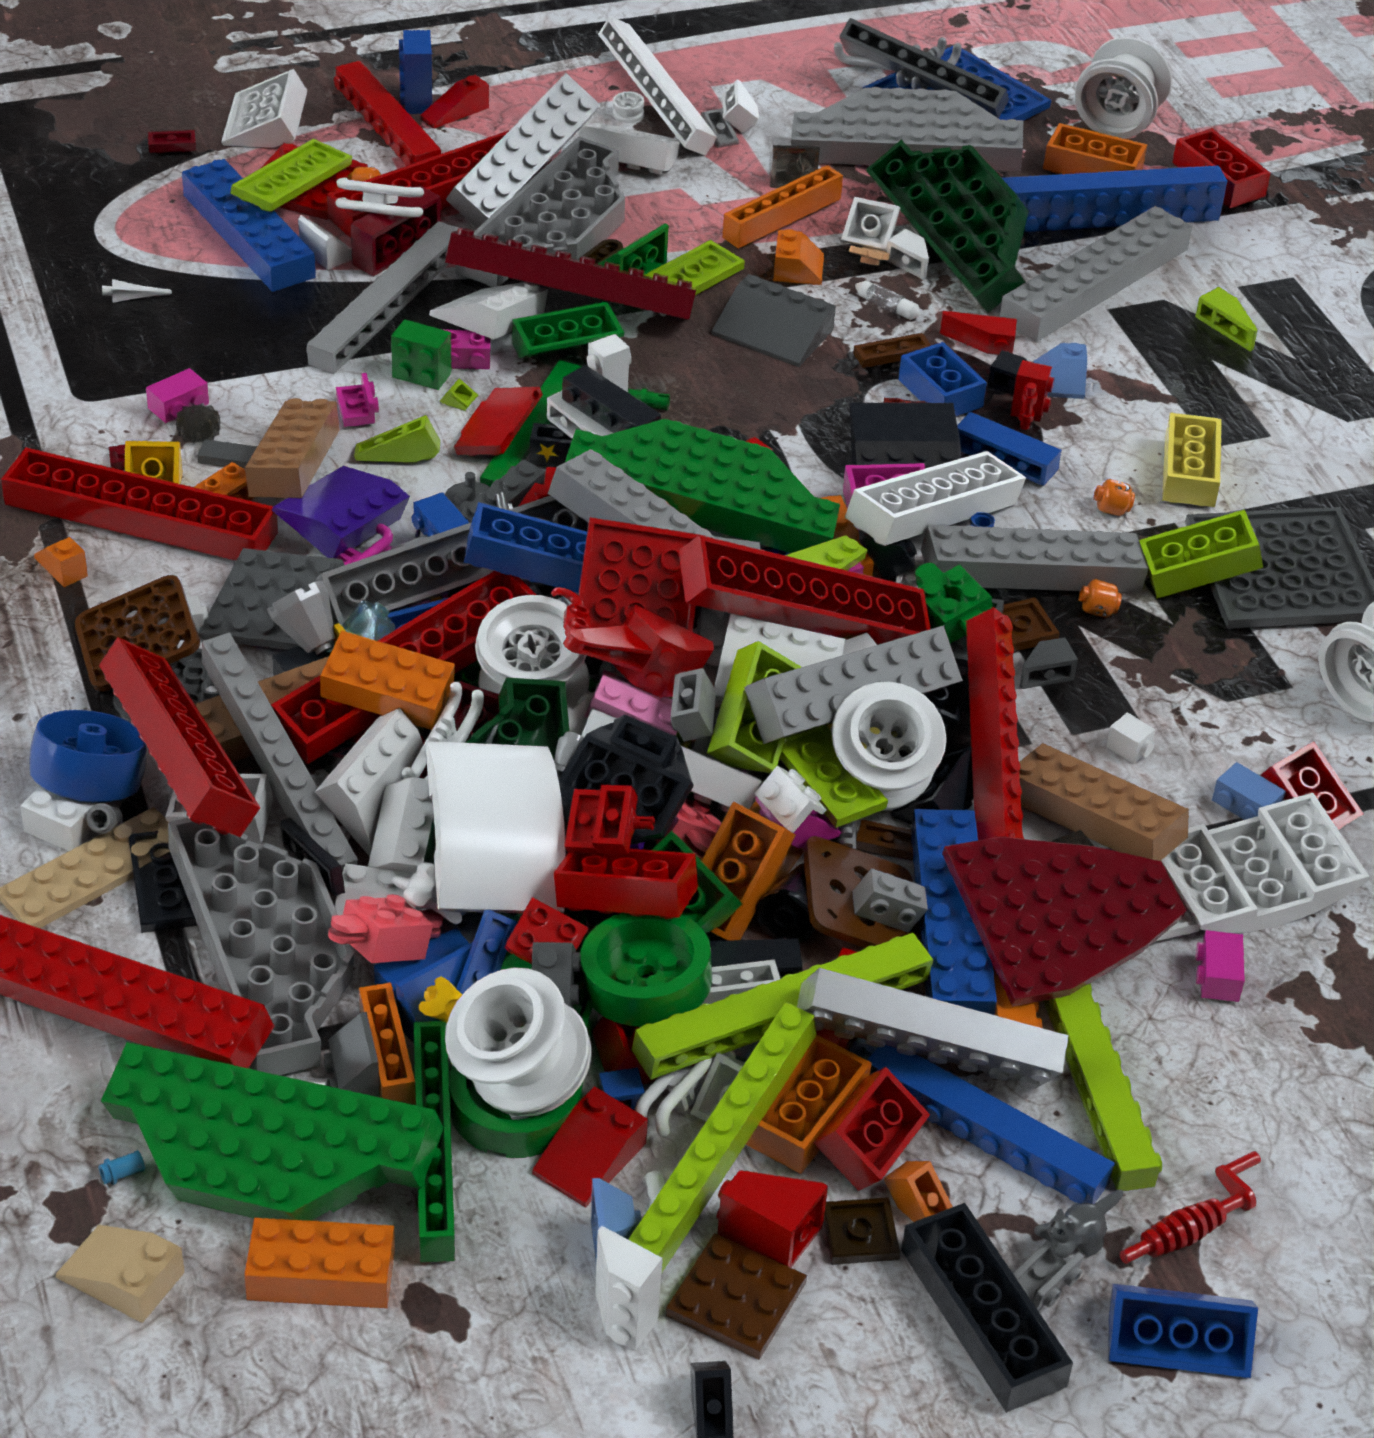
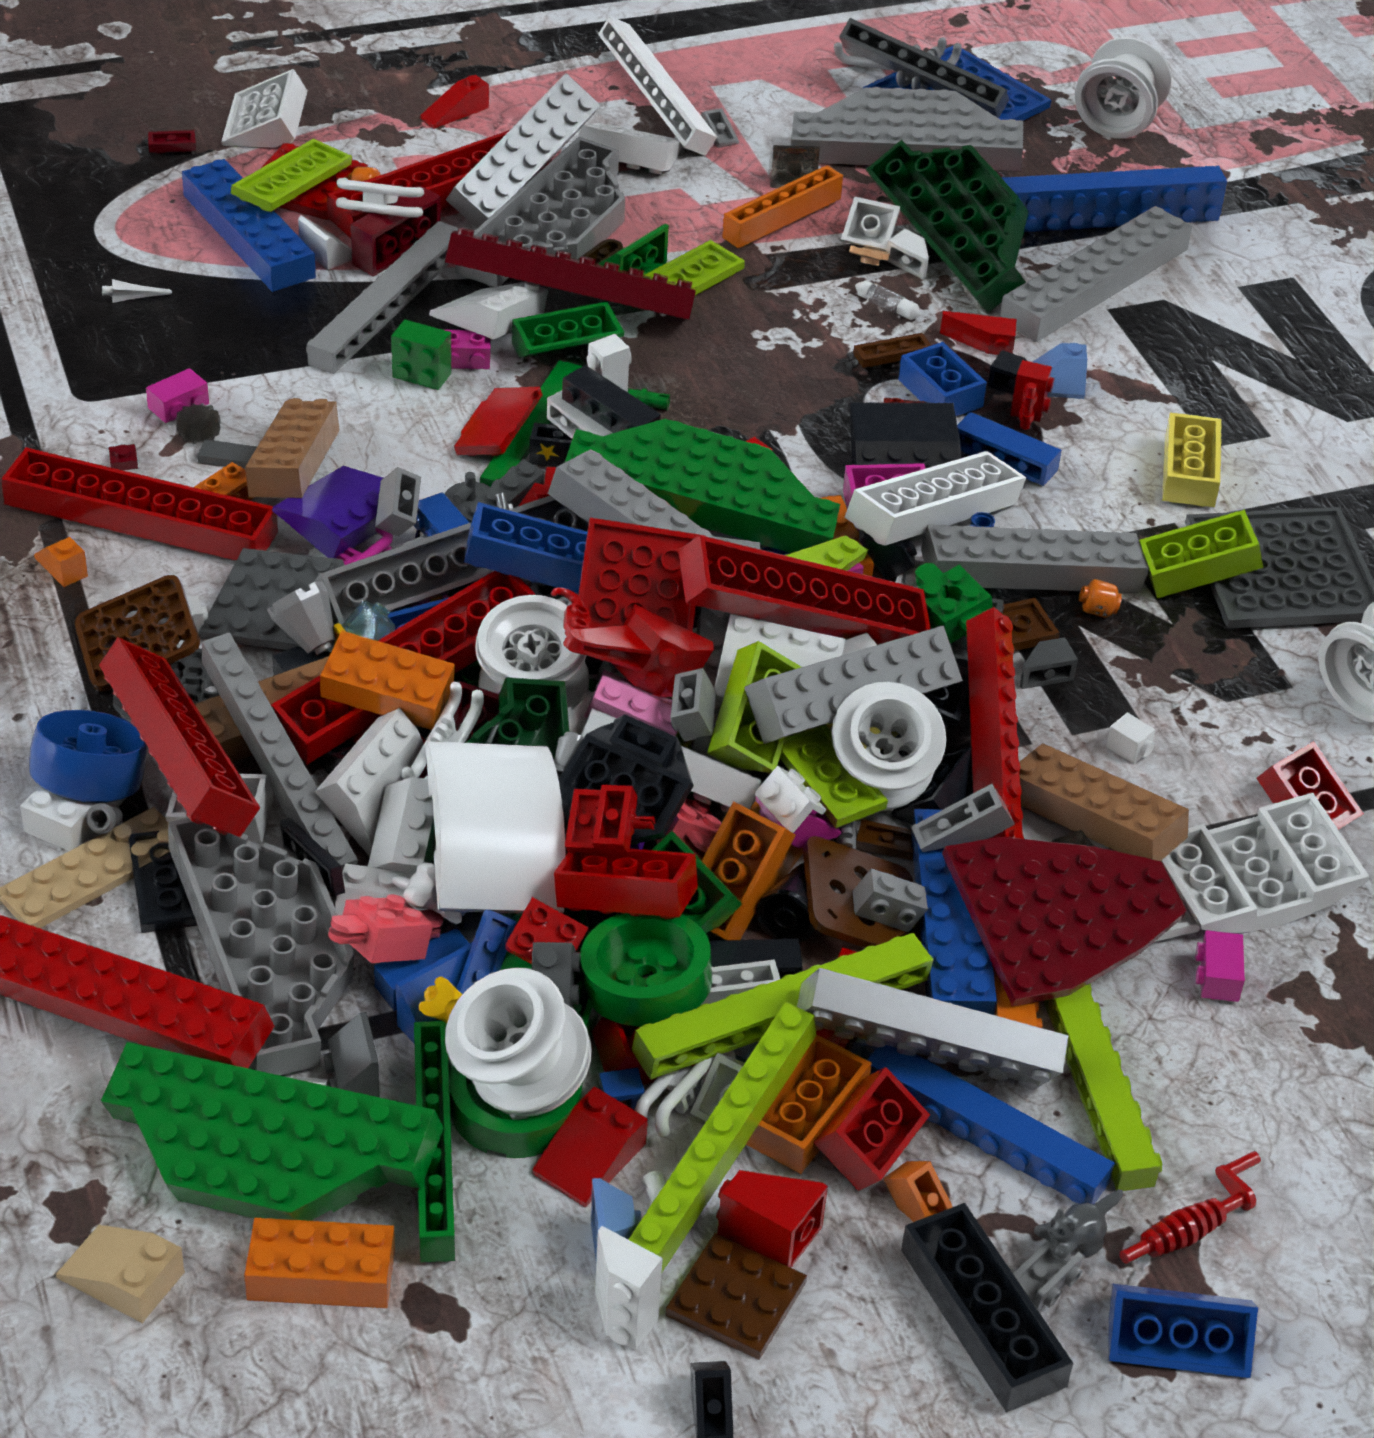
dark azure pin [98,1150,145,1185] -> none
yellow slope [125,441,183,484] -> none
red brick [334,61,441,166] -> none
dark pink bracket [336,373,379,427] -> none
lime slope [354,415,441,462] -> none
orange brick [359,982,416,1105] -> none
blue brick [399,30,432,114] -> none
lime slope [440,378,478,411] -> none
white wheel [613,92,644,123] -> none
dark grey slope [712,274,836,367] -> none
white slope [722,79,759,133] -> none
orange slope [773,229,824,285] -> none
dark brown tile [823,1197,900,1265] -> none
orange brick [1043,123,1147,174] -> none
orange head [1093,479,1135,516] -> none
red brick [1172,128,1271,208] -> none
lime slope [1195,287,1258,351] -> none
medium blue brick [1212,762,1286,820] -> none
none -> light grey brick [375,467,421,537]
none -> light grey slope [911,784,1015,852]

